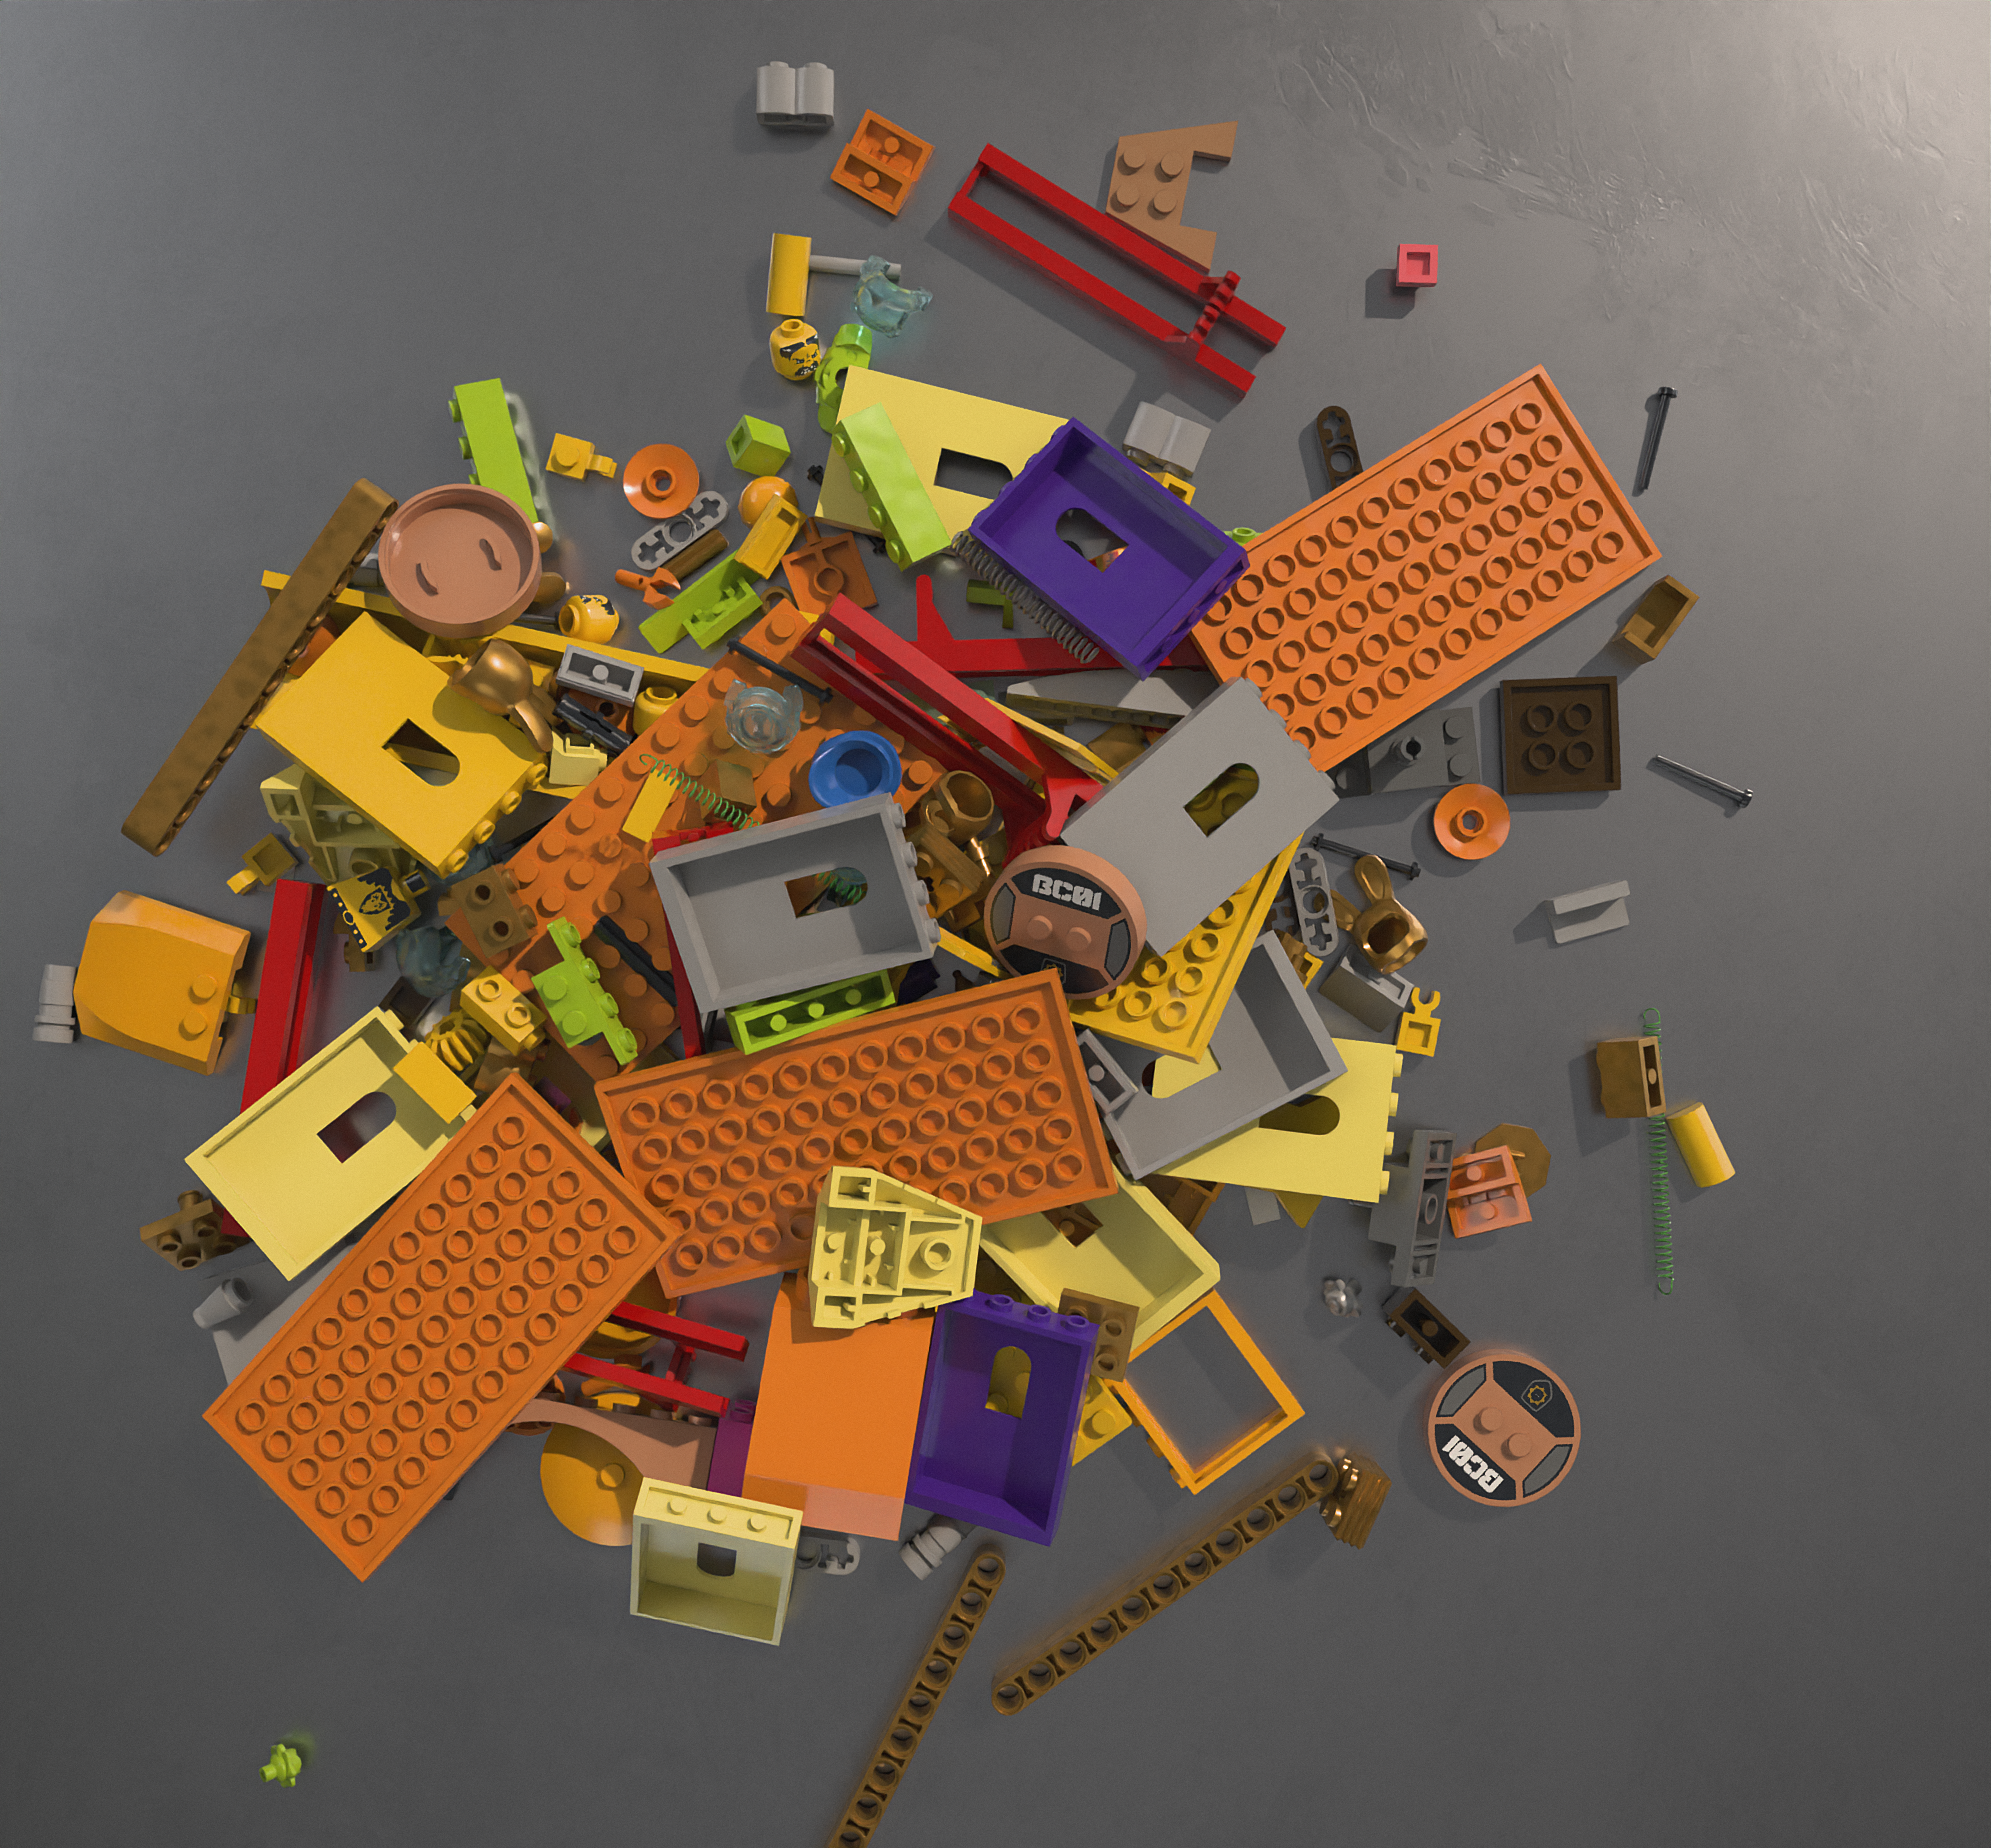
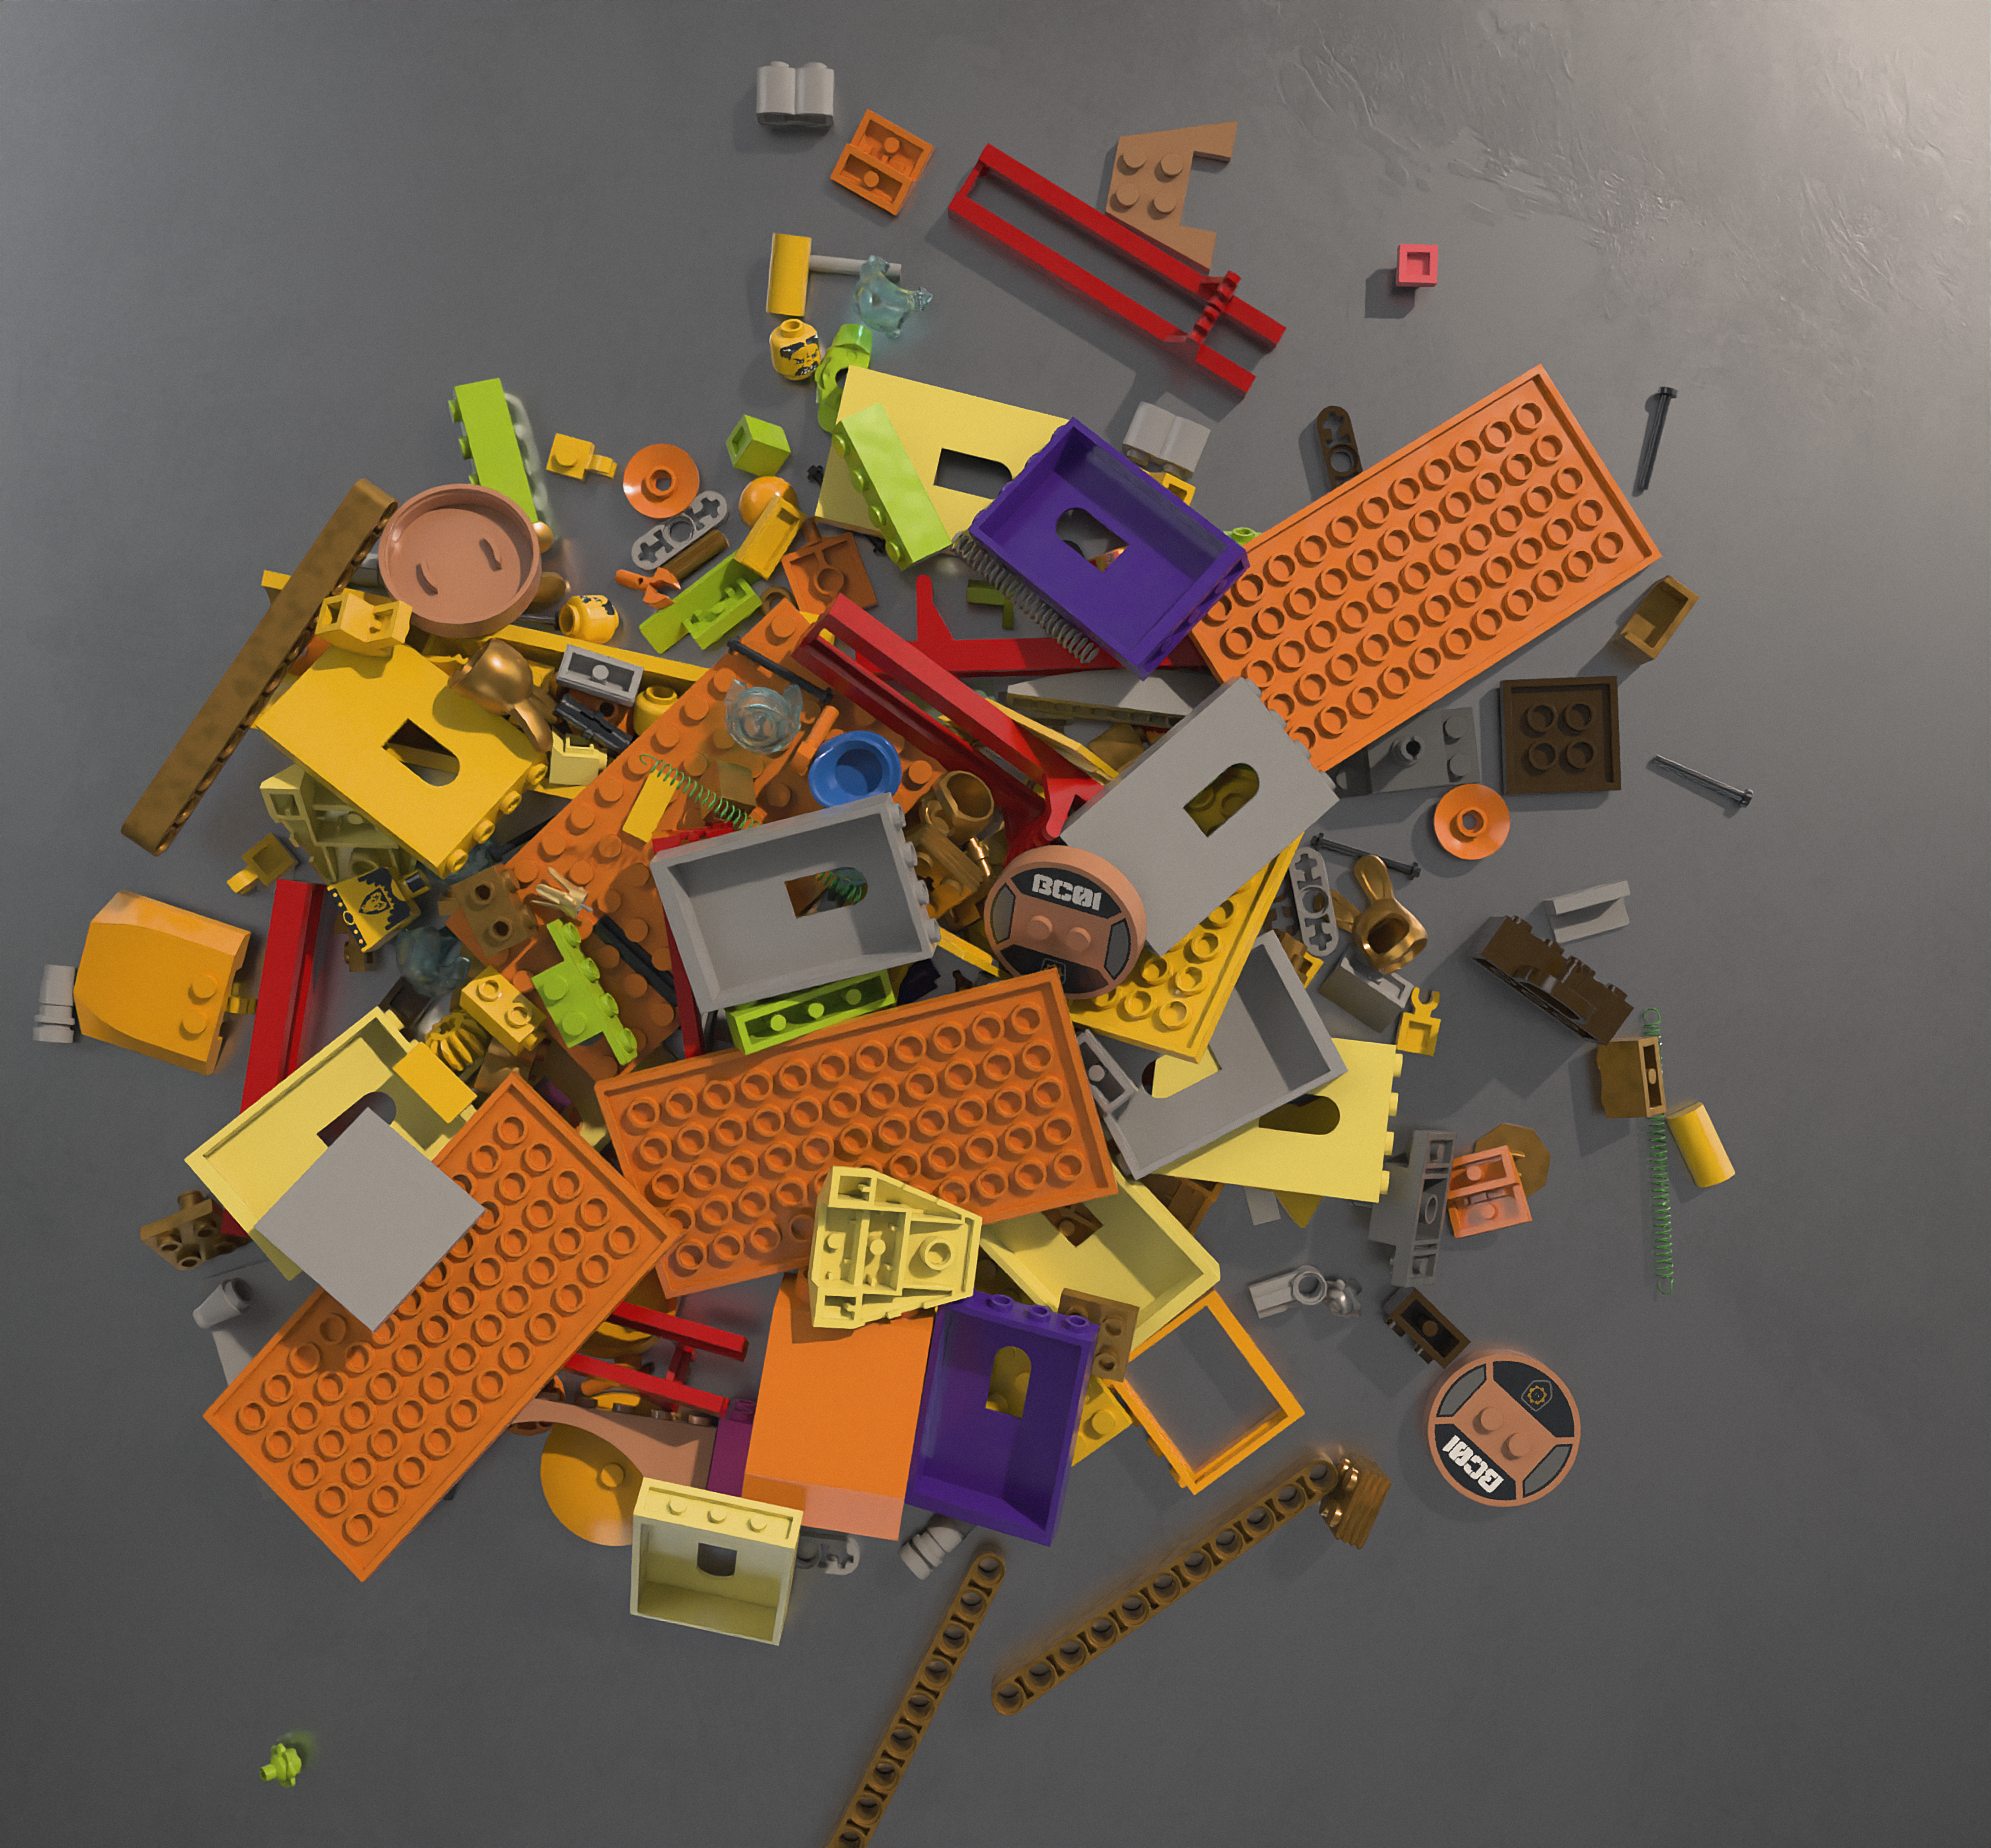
none -> light grey tile [253,1107,487,1333]
none -> yellow brick [314,593,413,657]
none -> pearl gold piece [530,866,593,919]
none -> orange bar [789,705,839,777]
none -> light grey piece [1249,1265,1327,1319]
none -> dark brown brick [1464,915,1634,1046]

